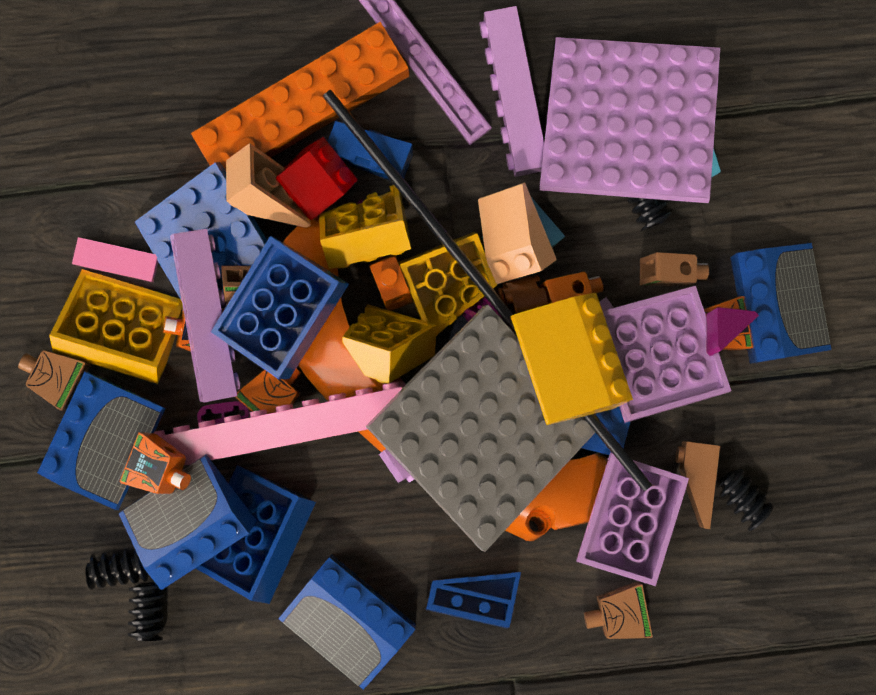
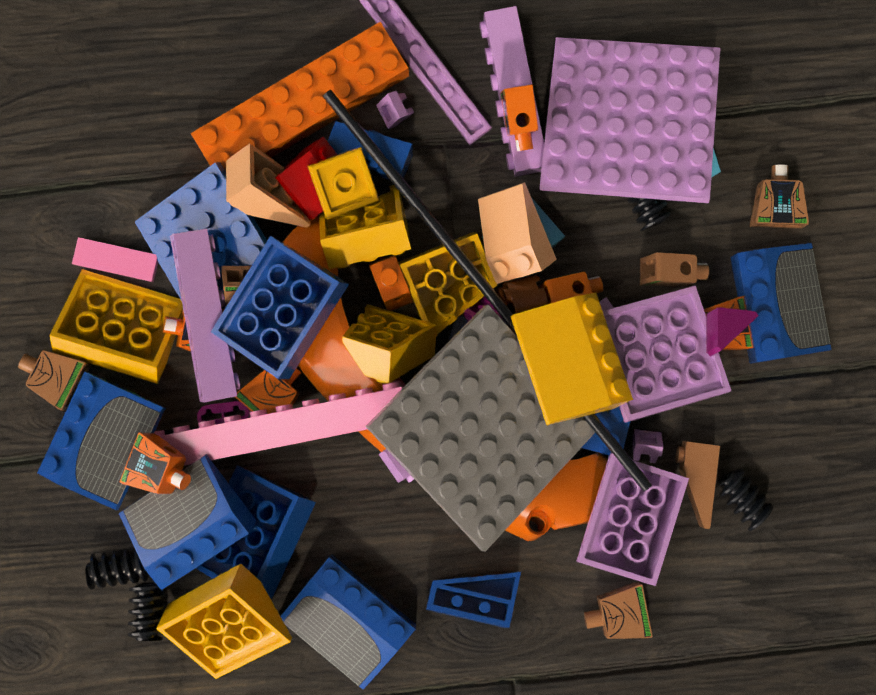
none -> yellow slope [156,564,292,679]
none -> yellow tile [307,147,379,220]
none -> lavender tile [376,91,414,129]
none -> orange torso [500,85,538,151]
none -> lavender tile [632,429,663,463]
none -> torso [750,165,809,228]

